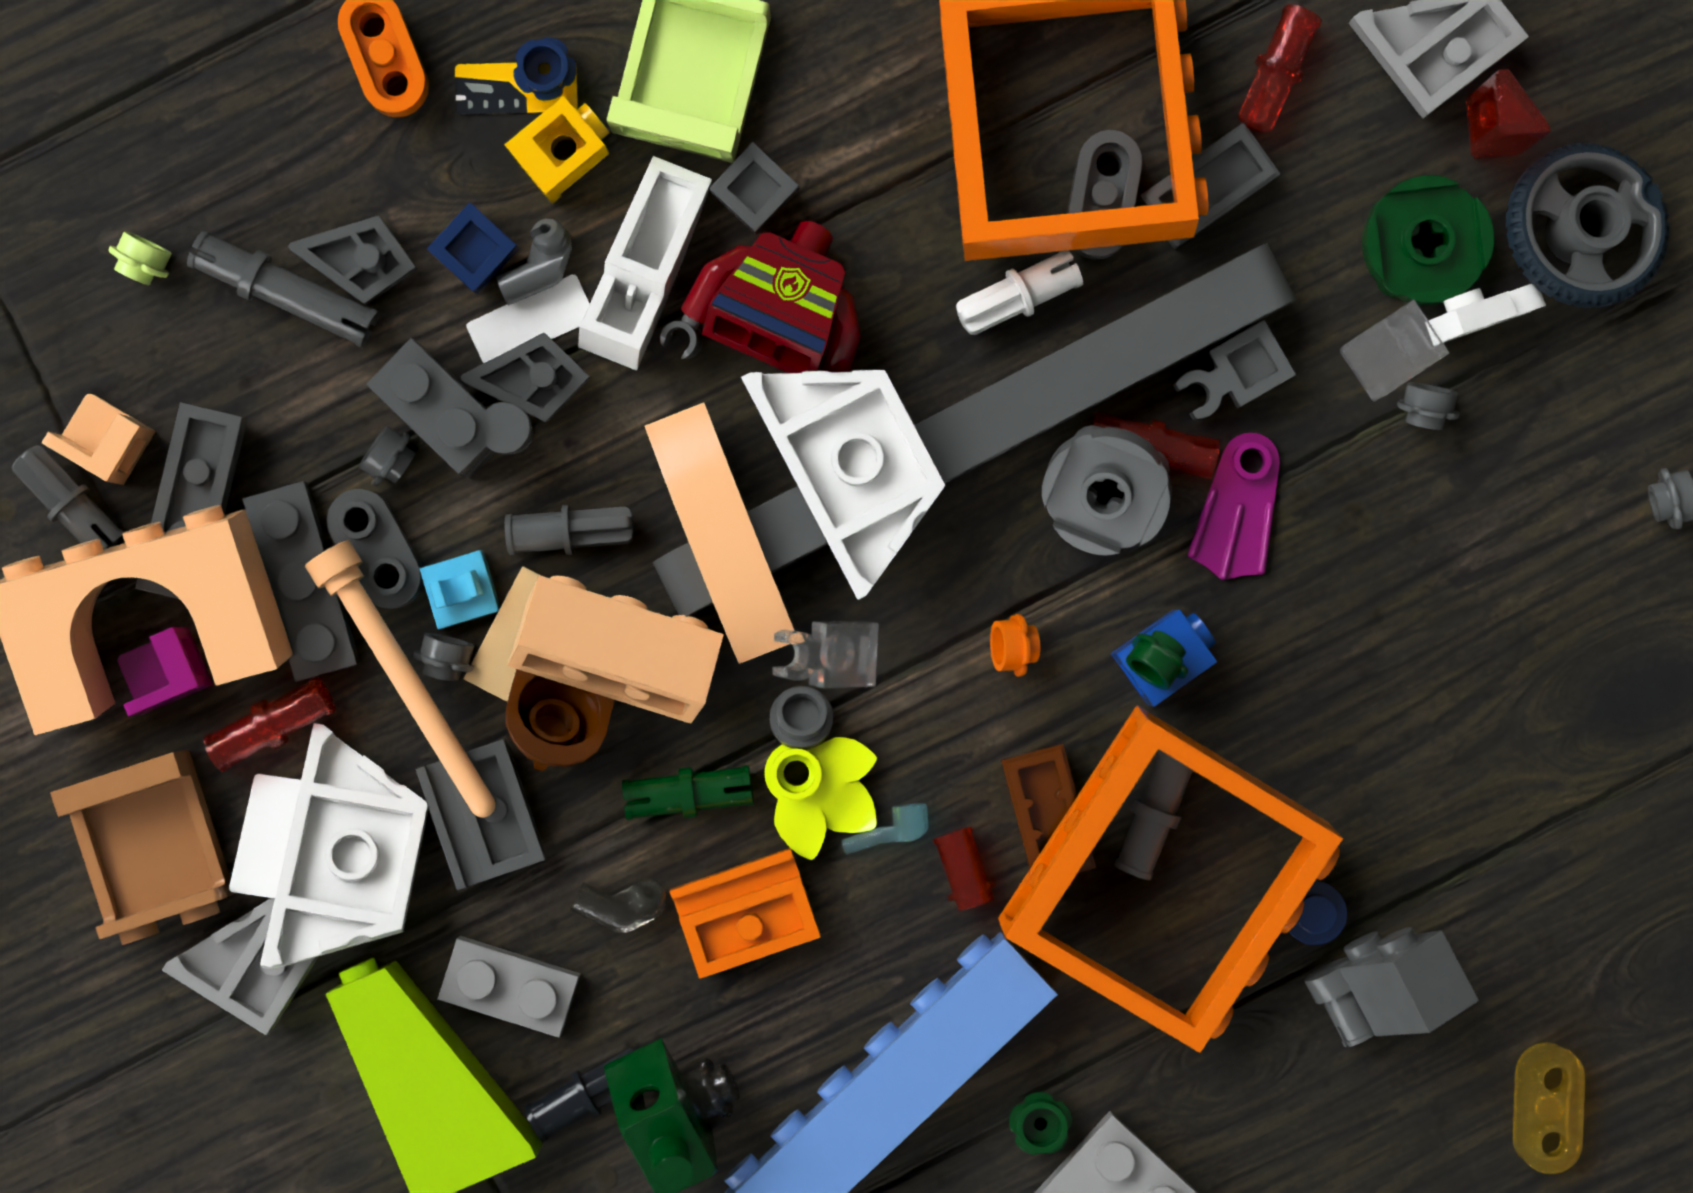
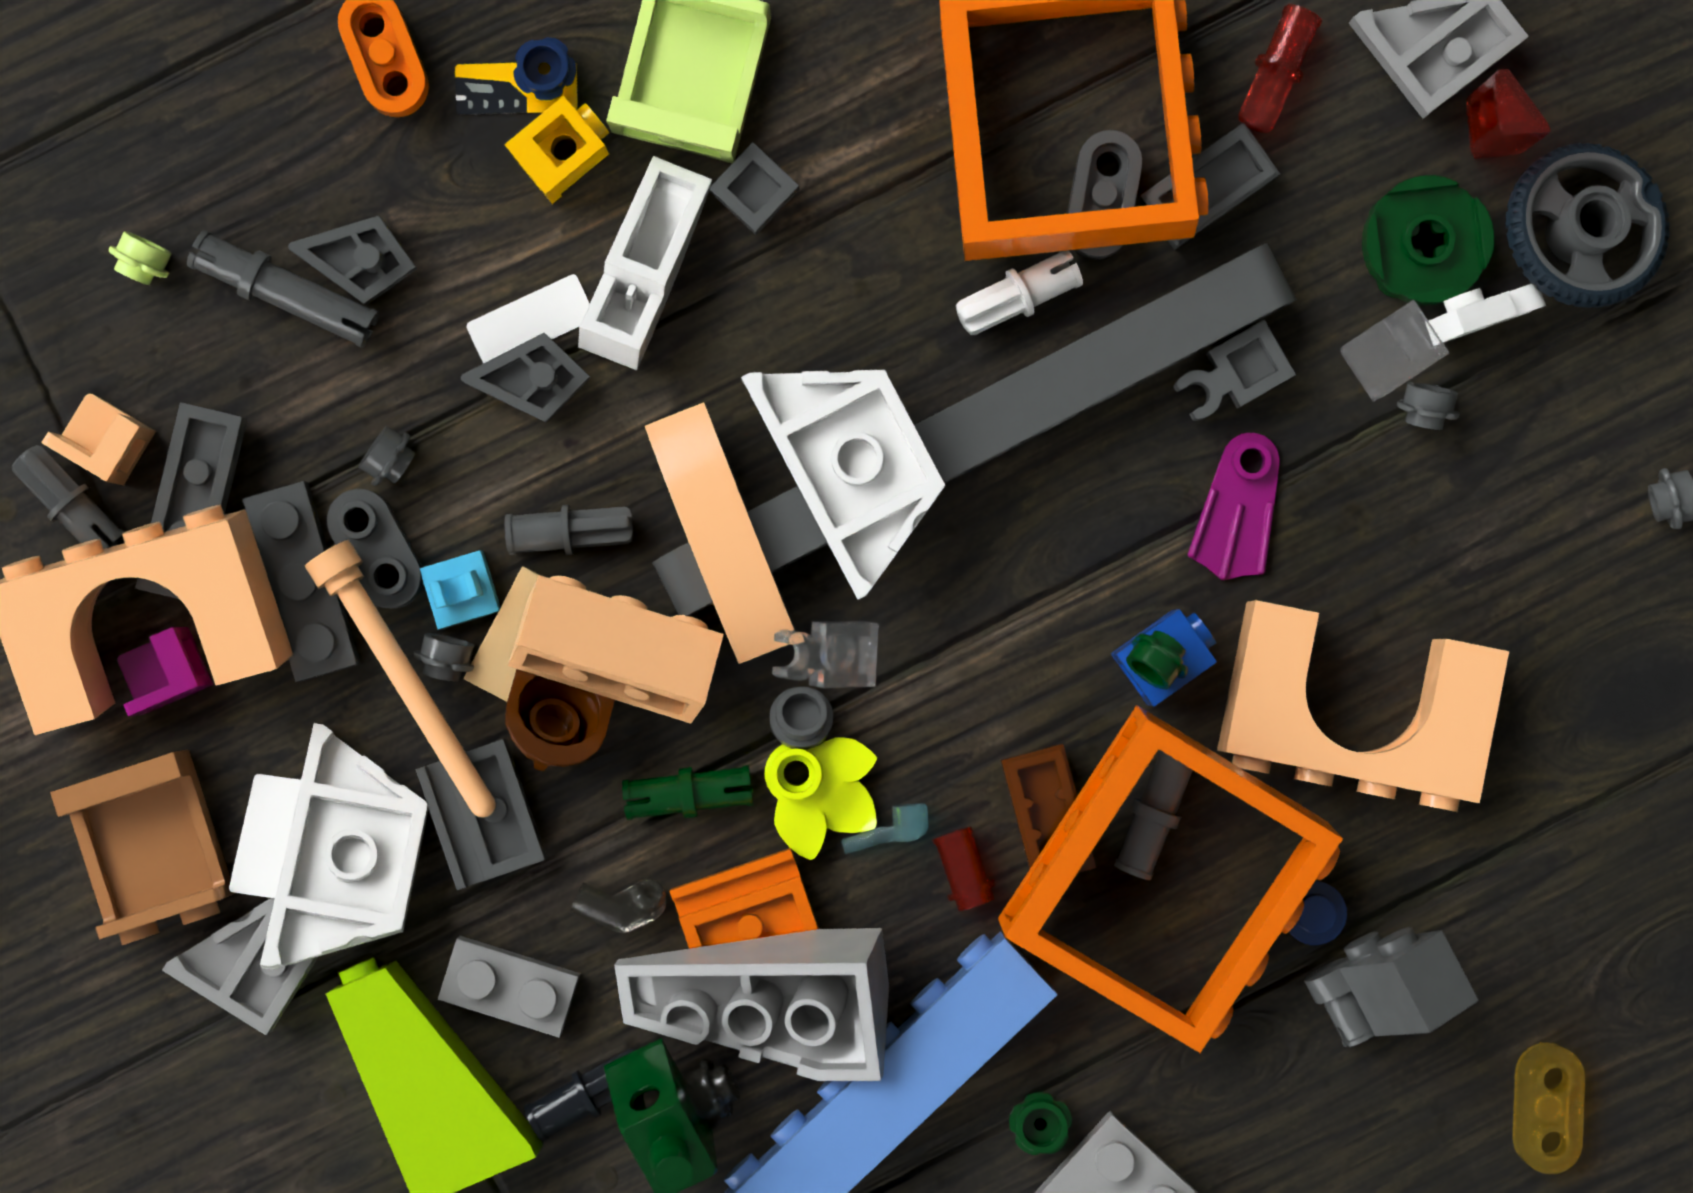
clear red pin [203,676,336,772] -> none
dark grey hinge [366,338,534,479] -> none
dark blue plate [427,202,520,295] -> none
dark grey arm [496,218,572,306] -> none
dark red torso [660,221,861,373] -> none
orange plate [990,614,1040,677] -> none
dark grey plate [1042,425,1172,556] -> none
clear red pin [1091,412,1220,479] -> none
none -> light grey wedge [614,928,889,1081]
none -> light nougat arch [1217,600,1509,812]

